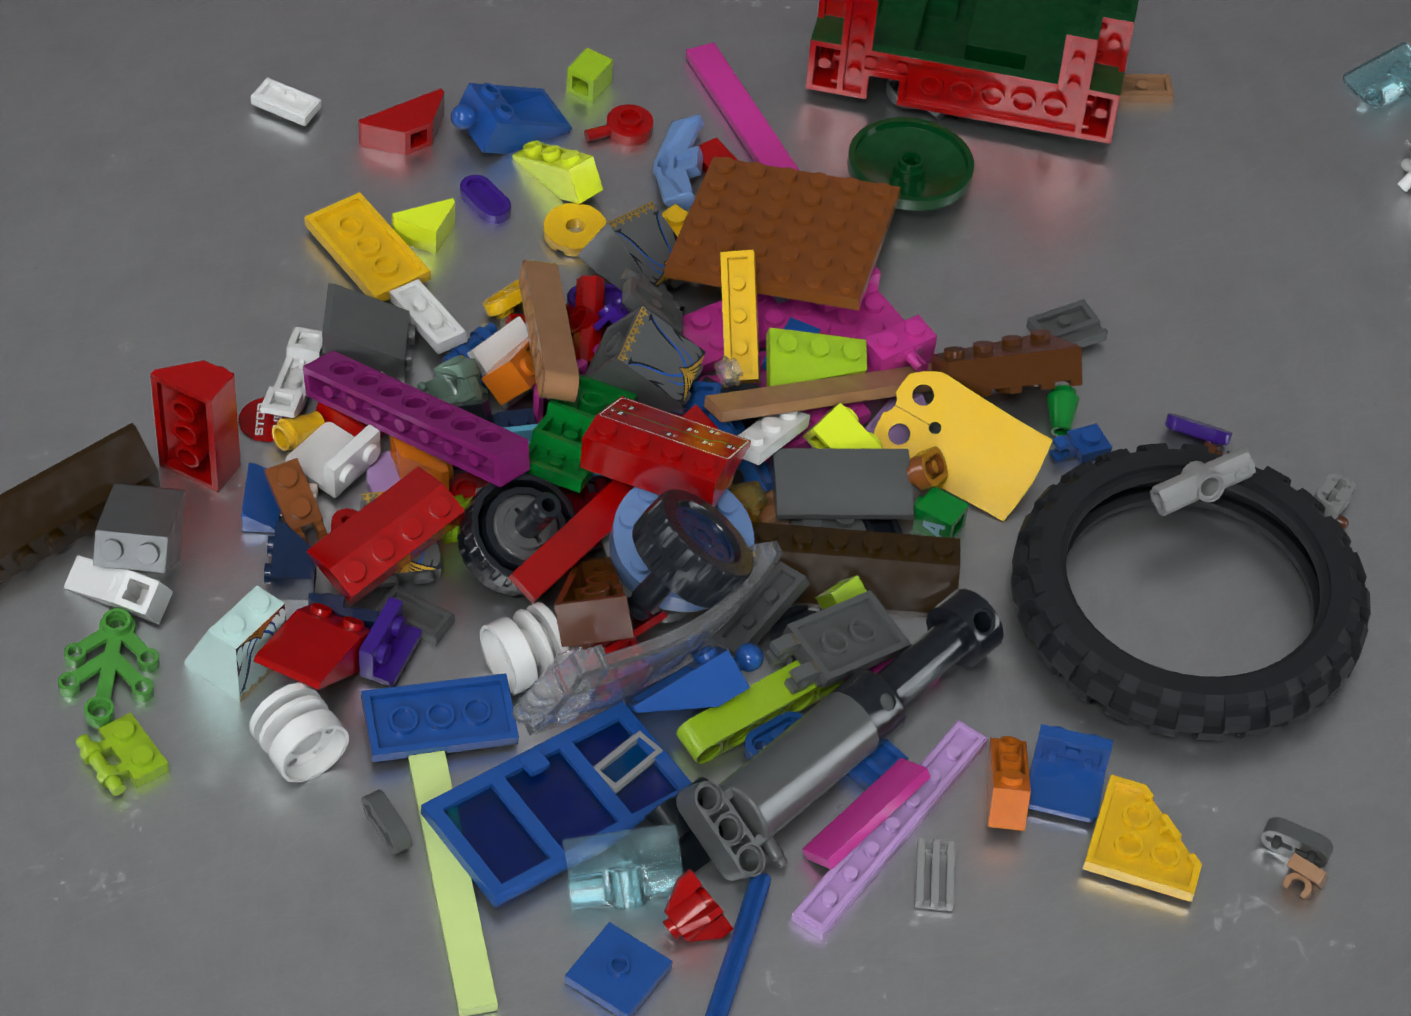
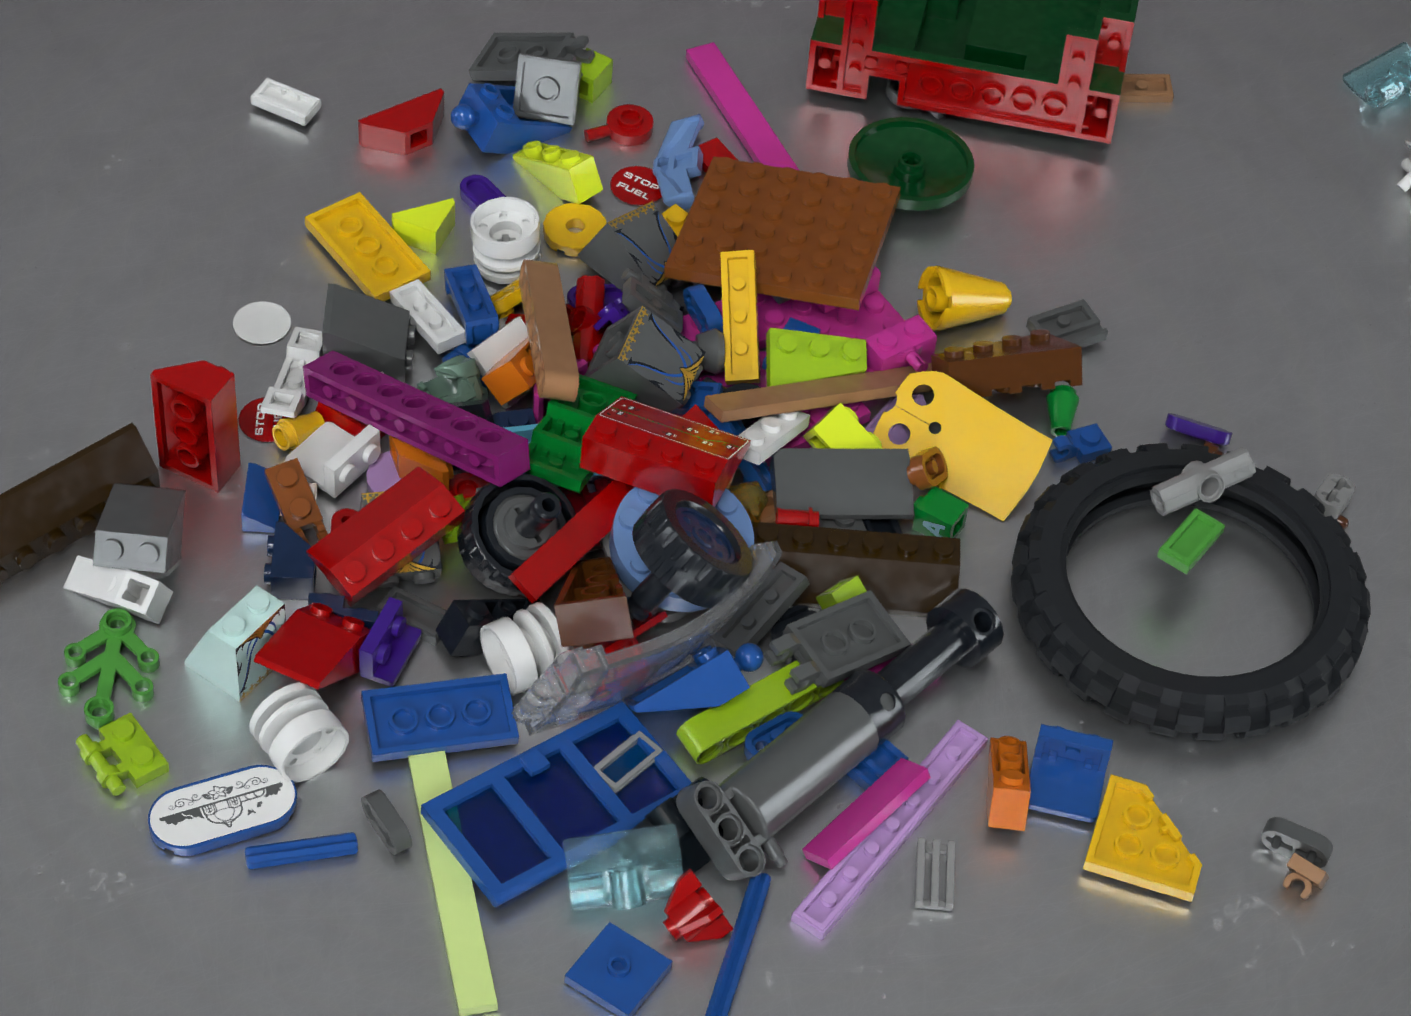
clear plate [714,355,743,388] -> none
none -> white tile [148,765,297,856]
none -> white sticker [233,301,291,344]
none -> blue axle [245,832,358,869]
none -> black slope [435,598,541,656]
none -> blue container [444,264,499,345]
none -> dark grey tile [468,33,595,81]
none -> white wheel [470,197,542,284]
none -> plate [513,53,582,125]
none -> red sticker [610,166,662,205]
none -> blue beam [683,284,723,333]
none -> dark grey cone [692,328,725,374]
none -> red pin [775,507,819,527]
none -> yellow cone [917,266,1012,331]
none -> bright green tile [1157,508,1225,575]

